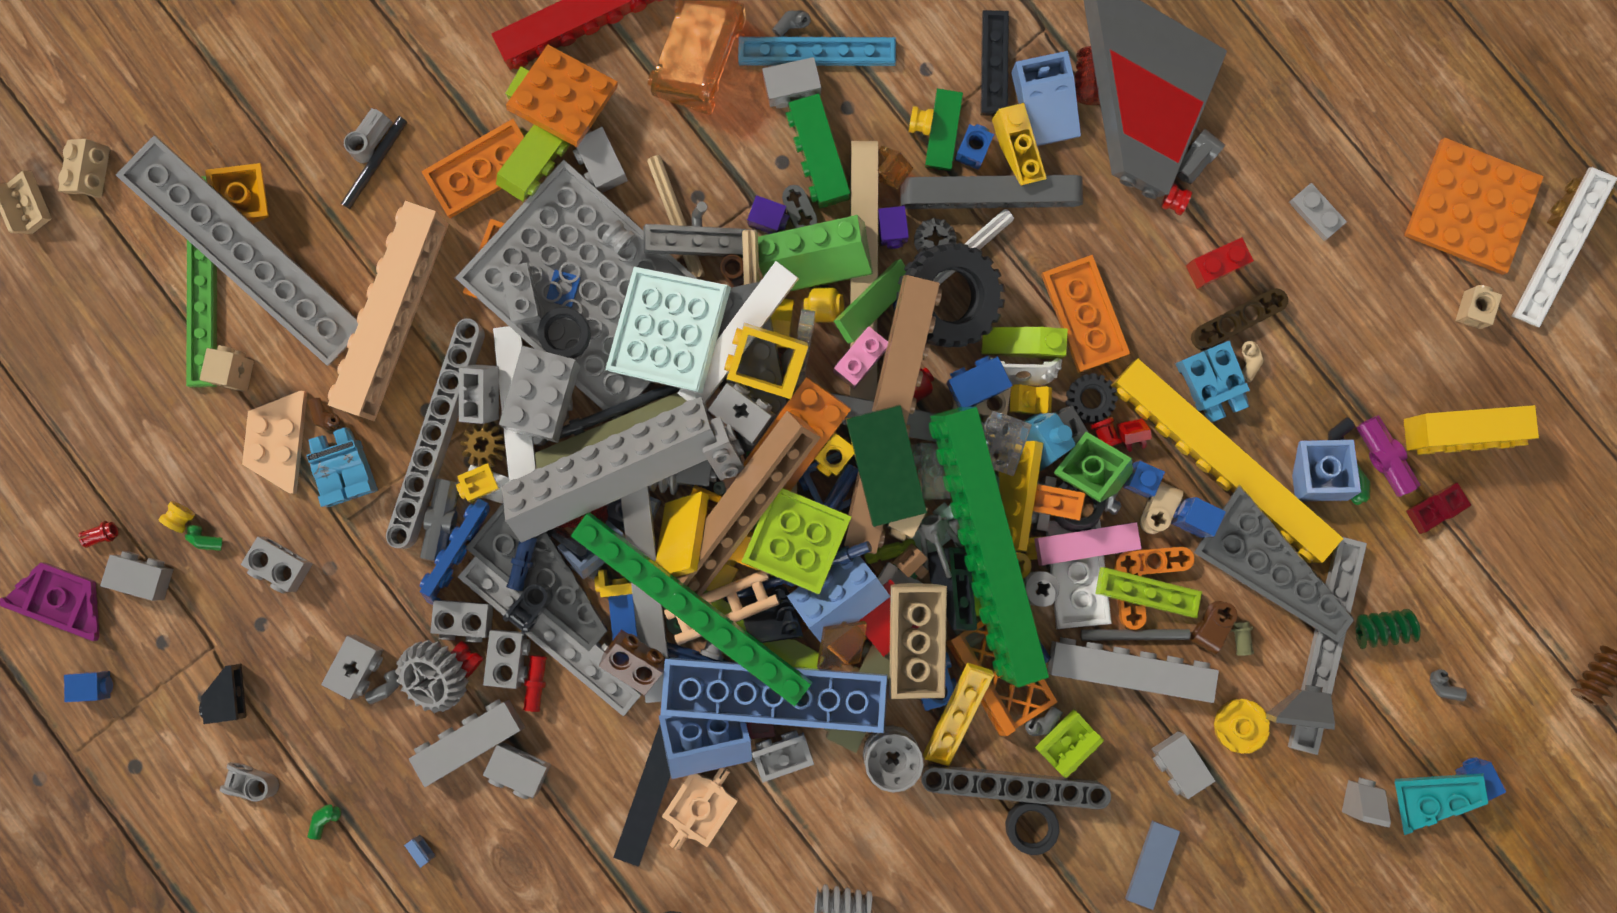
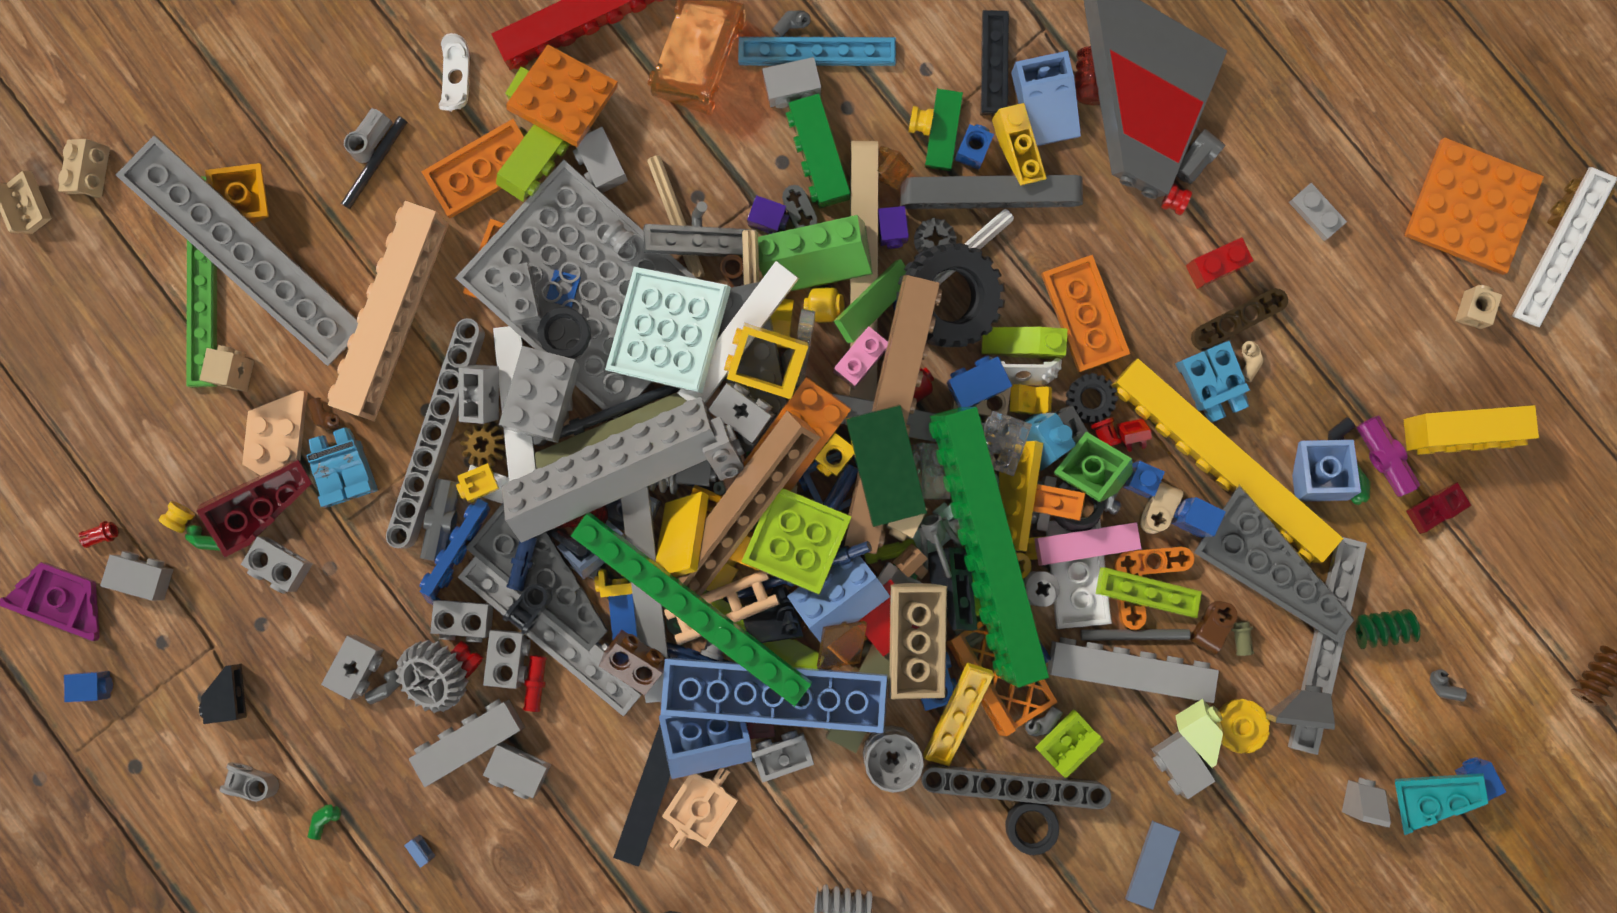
none -> dark red wedge [196,459,312,558]
none -> white piece [439,33,470,112]
none -> yellowish green slope [1176,699,1223,767]

